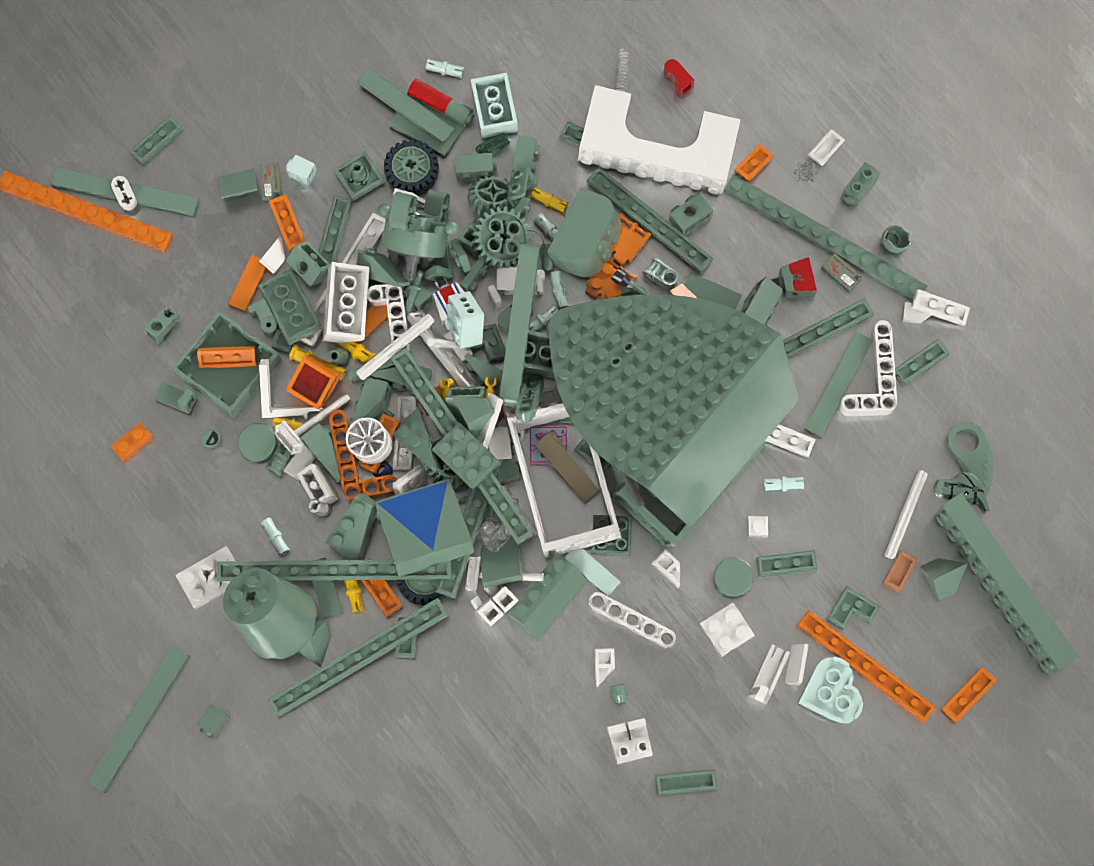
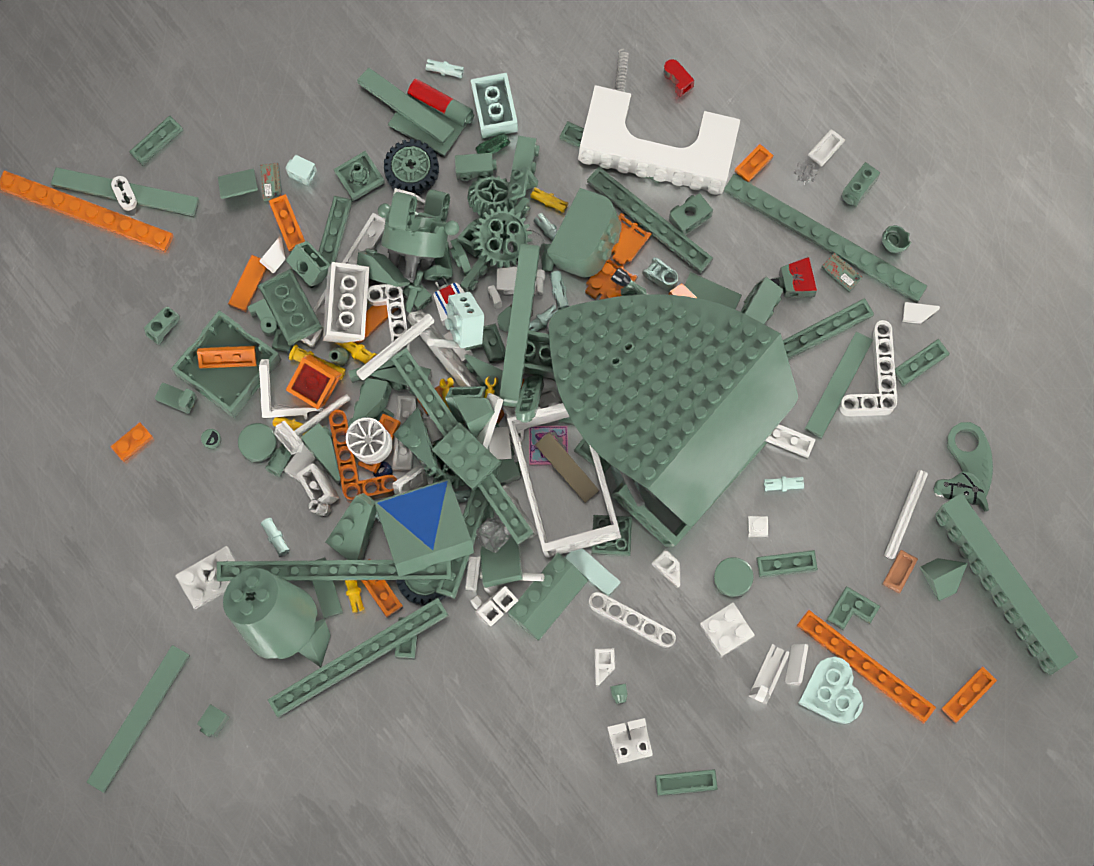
white tile [911,289,970,326] -> none

